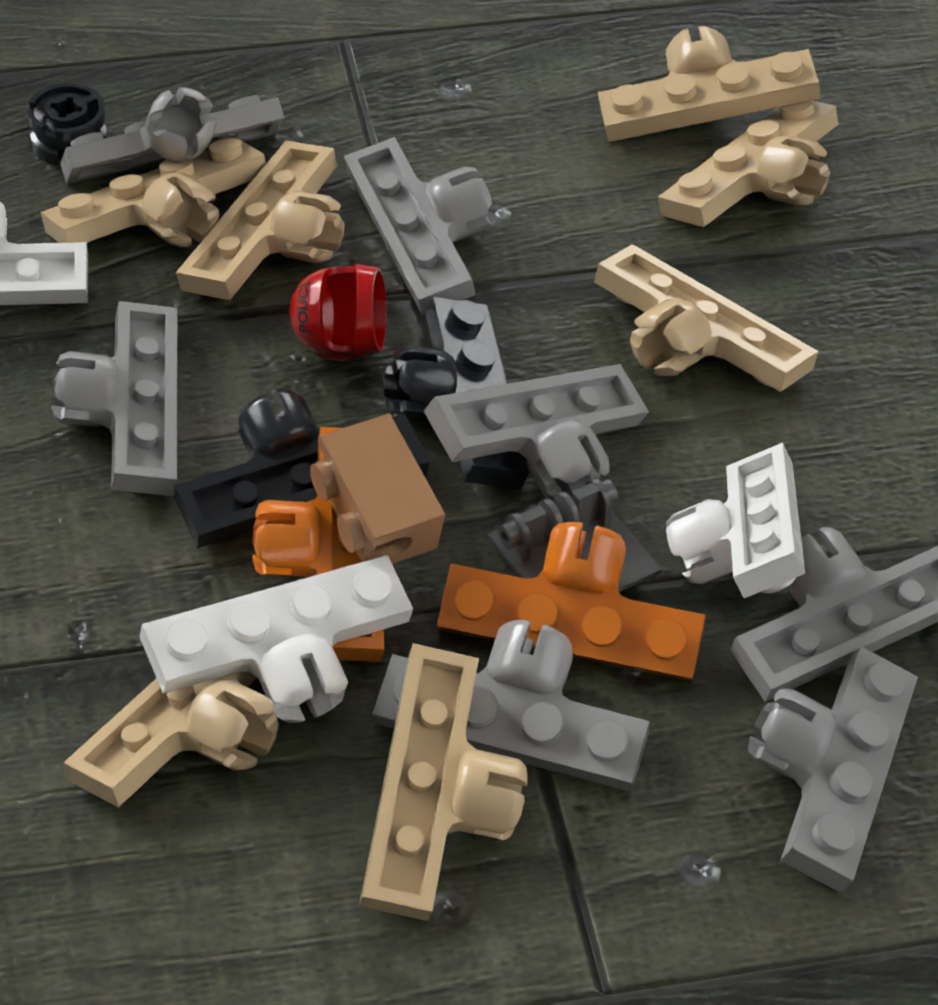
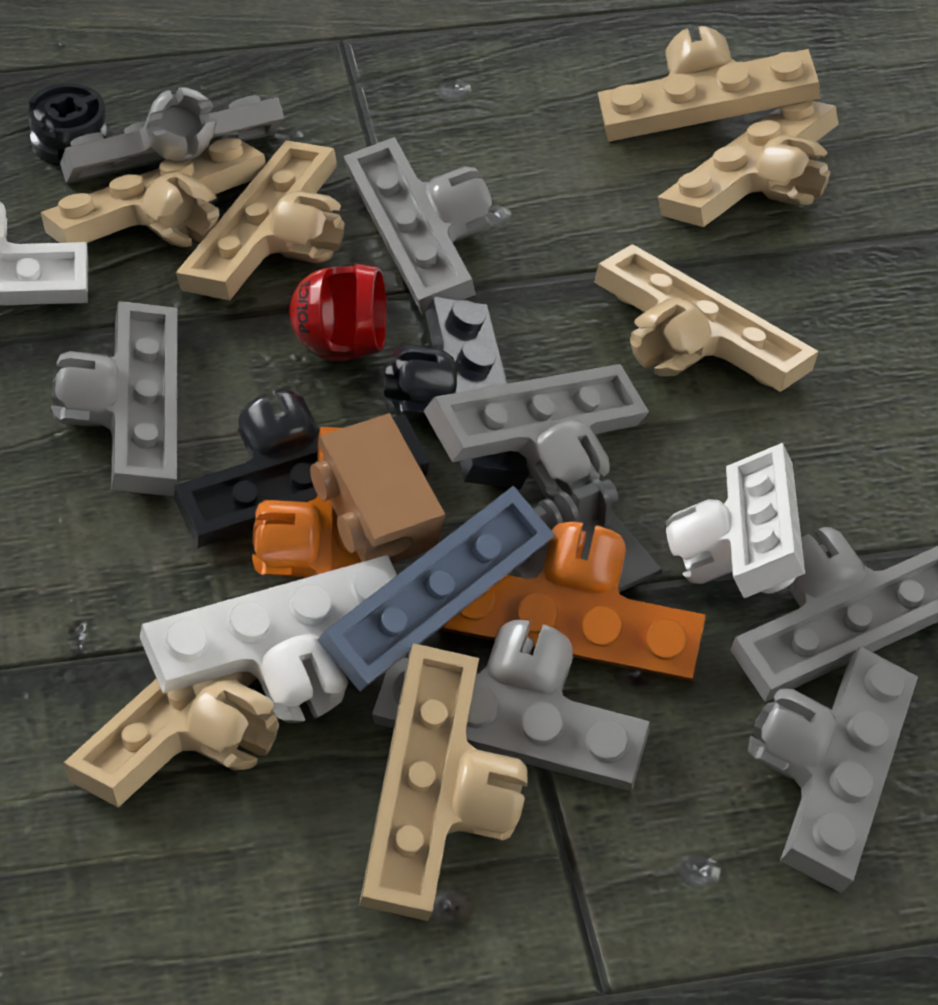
none -> sand blue plate [317,486,555,692]

